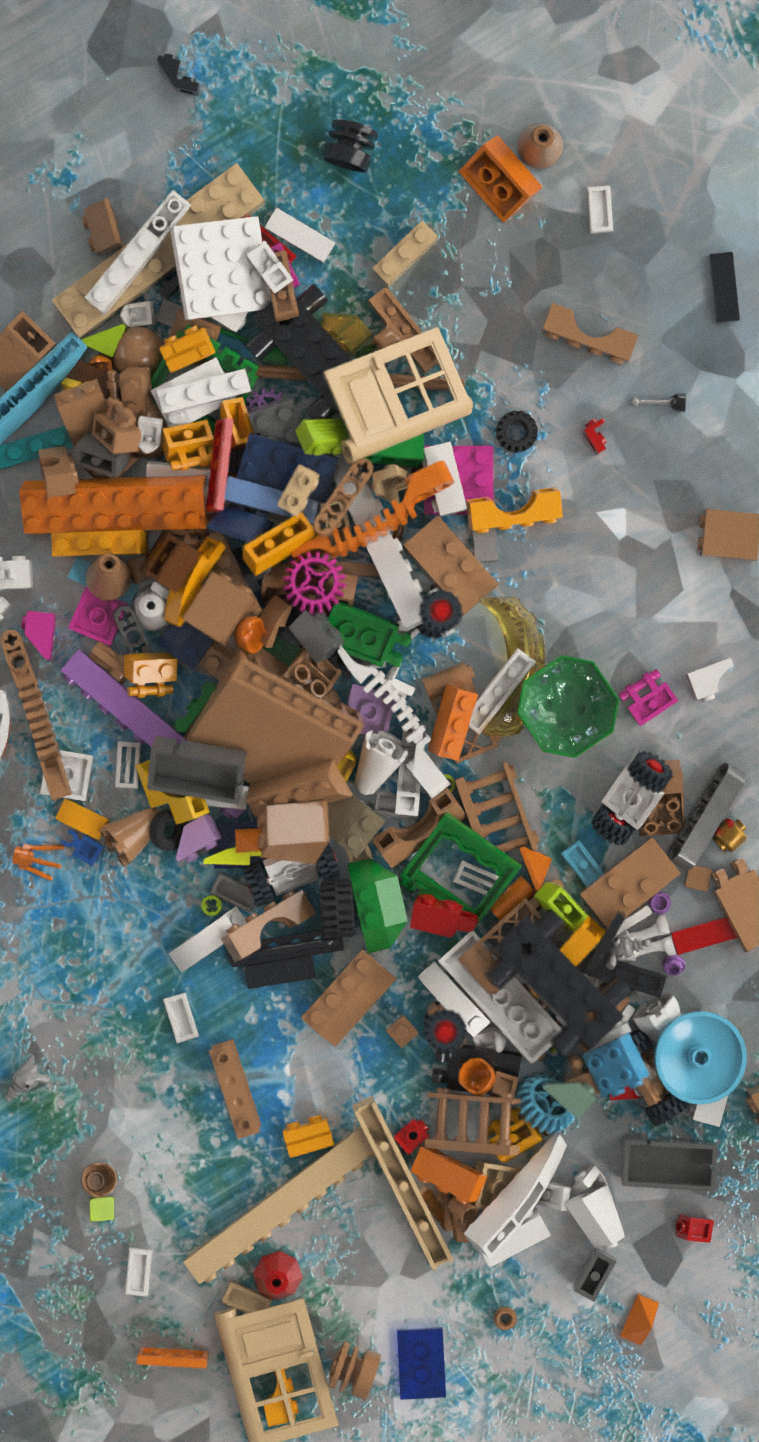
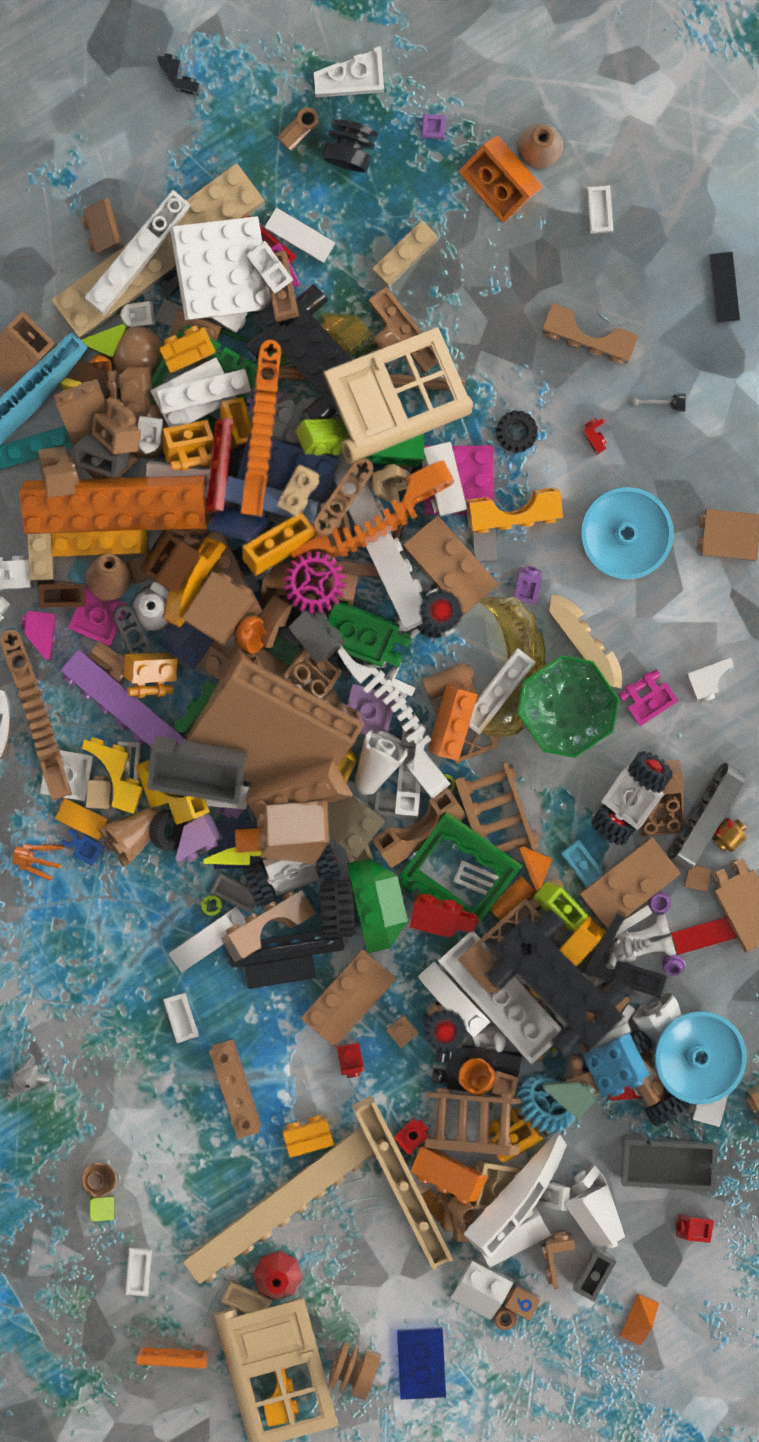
none -> tan brick [28,533,56,582]
none -> reddish brown slope [37,581,86,608]
none -> yellow arch [82,737,143,814]
none -> tan brick [86,776,113,809]
none -> orange piece [241,340,281,516]
none -> medium nougat piece [277,107,319,152]
none -> white wing [314,46,384,97]
none -> red bracket [337,1042,364,1078]
none -> medium lavender tile [421,114,446,140]
none -> white slope [450,1257,513,1320]
none -> medium nougat brick [504,1283,541,1320]
none -> medium lavender bracket [514,566,542,604]
none -> medium nougat bracket [541,1230,575,1290]
none -> tan brick [548,594,622,688]
none -> medium azure dish [581,487,674,580]

